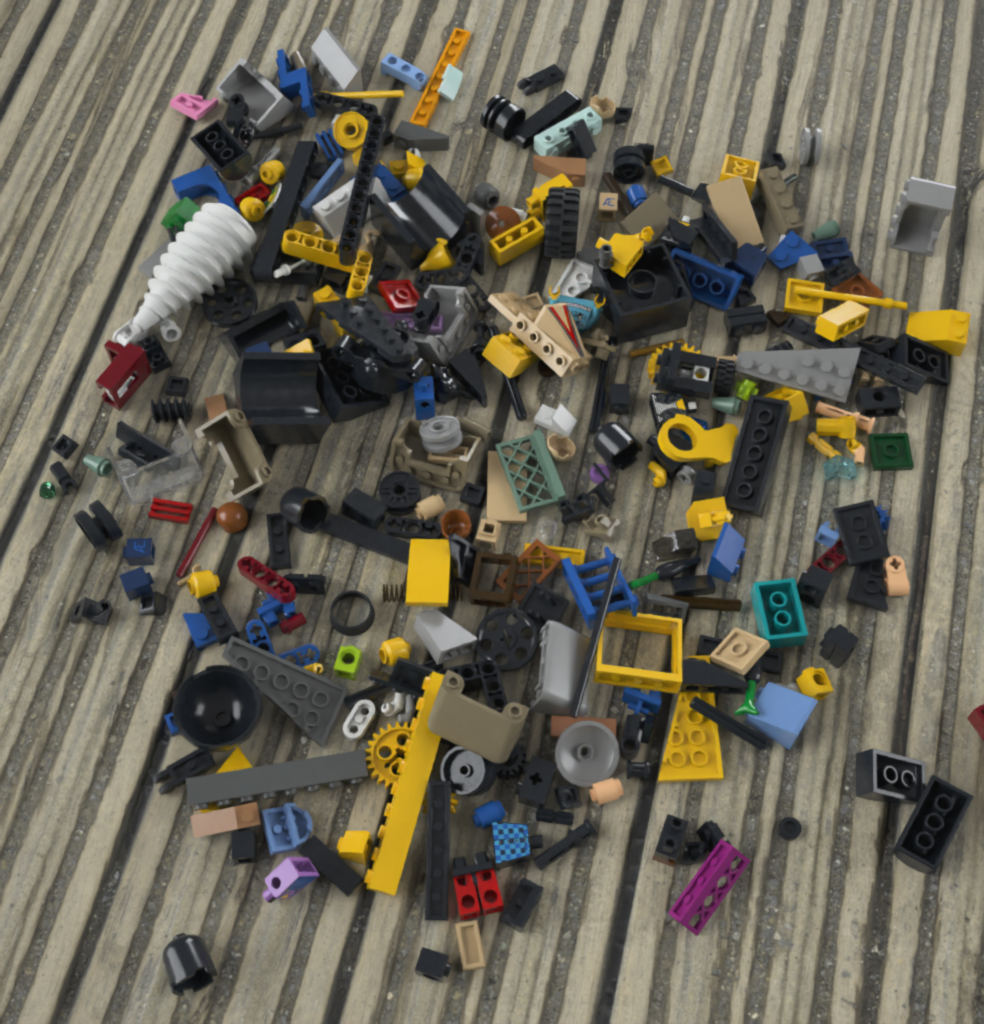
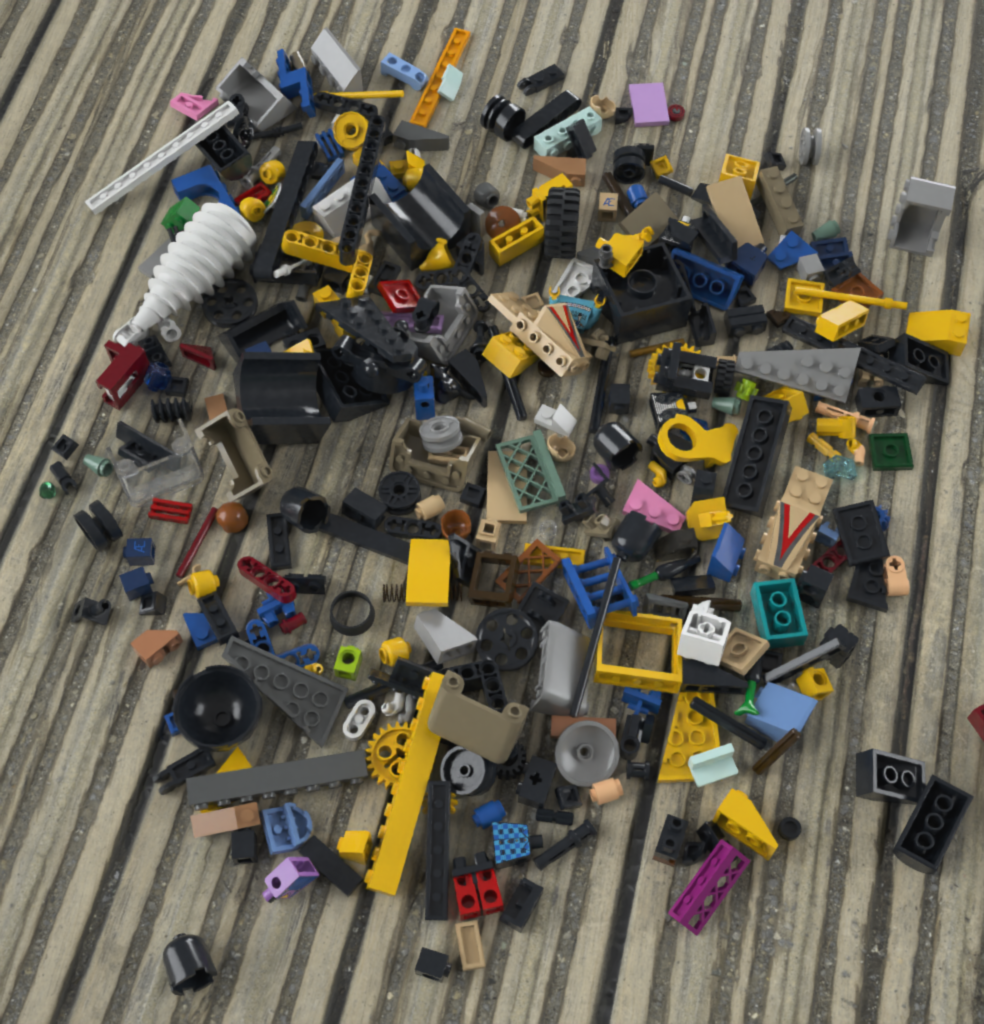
none -> white plate [85,100,239,215]
none -> nougat slope [130,630,183,668]
none -> clear blue head [143,362,172,392]
none -> dark red slope [179,343,217,371]
none -> black cylinder [611,511,662,562]
none -> bright pink wing [622,479,686,536]
none -> lavender tile [629,82,670,127]
none -> dark red tile [668,104,685,122]
none -> white brick [677,600,731,666]
none -> black hinge [688,302,717,347]
none -> light aqua panel [688,743,738,787]
none -> yellow slope [712,788,778,861]
none -> dark brown axle [752,728,801,775]
none -> tan wedge [753,466,833,580]
none -> black tile [762,638,847,684]

